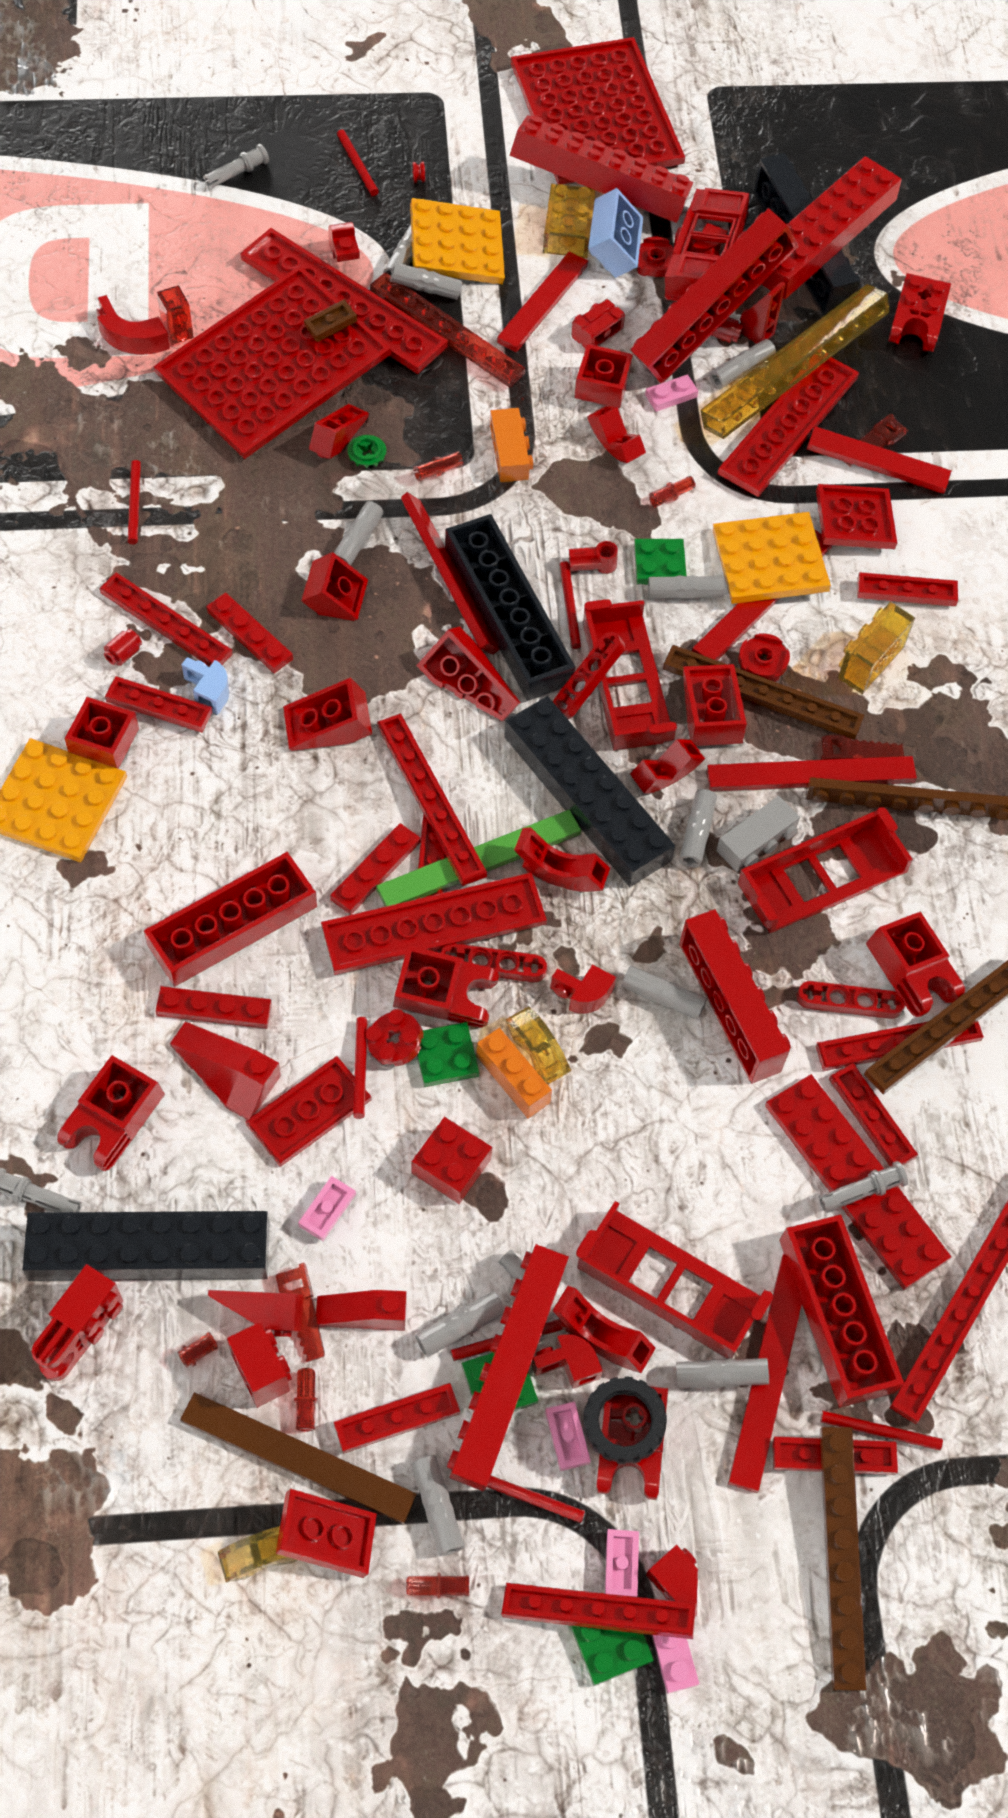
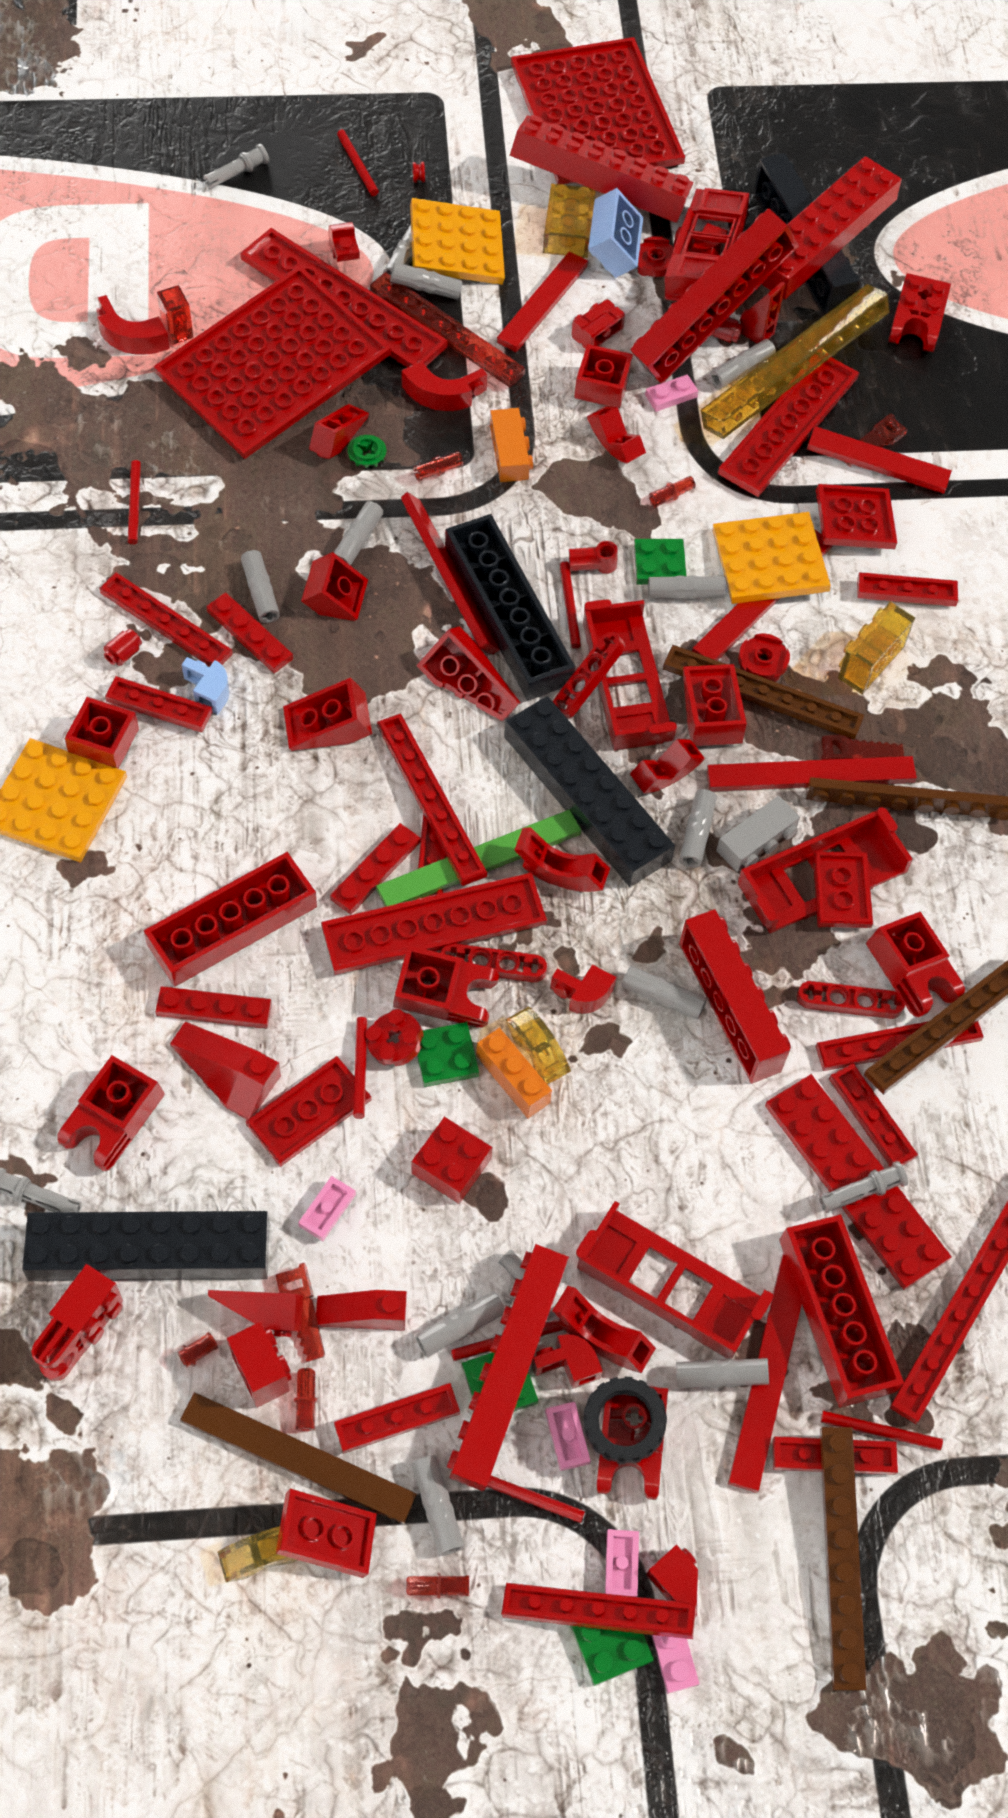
reddish brown plate [304,300,357,342] -> none
none -> light grey axle [241,550,280,623]
none -> red arch [402,361,487,411]
none -> red tile [813,851,873,928]

